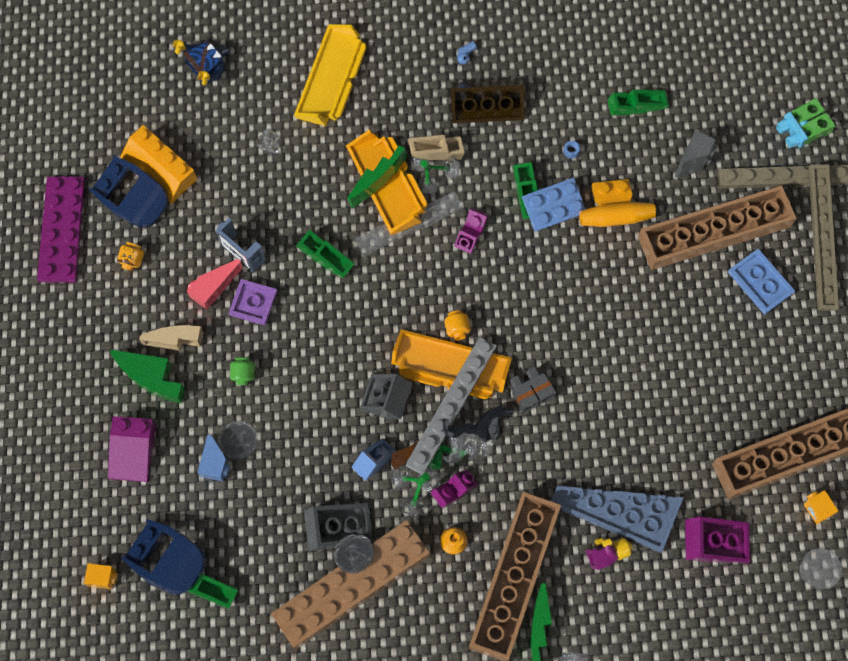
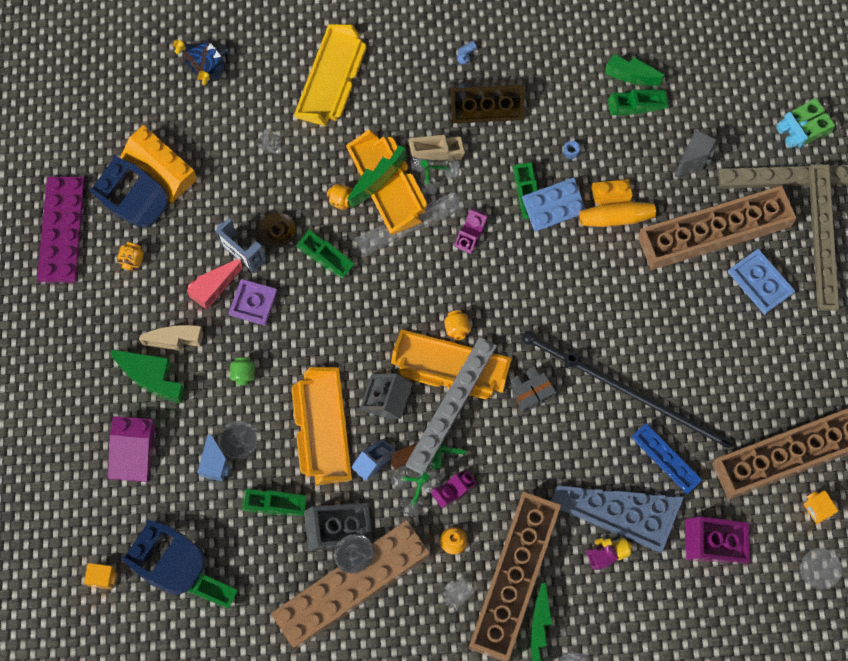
piece [442,406,514,463] -> none
none -> green slope [241,489,306,516]
none -> dark brown dish [258,212,296,248]
none -> light orange slope [292,367,352,486]
none -> light orange head [327,183,353,210]
none -> clear brick [443,576,475,611]
none -> black bar [521,330,732,448]
none -> green slope [605,54,664,86]
none -> blue plate [631,423,702,494]

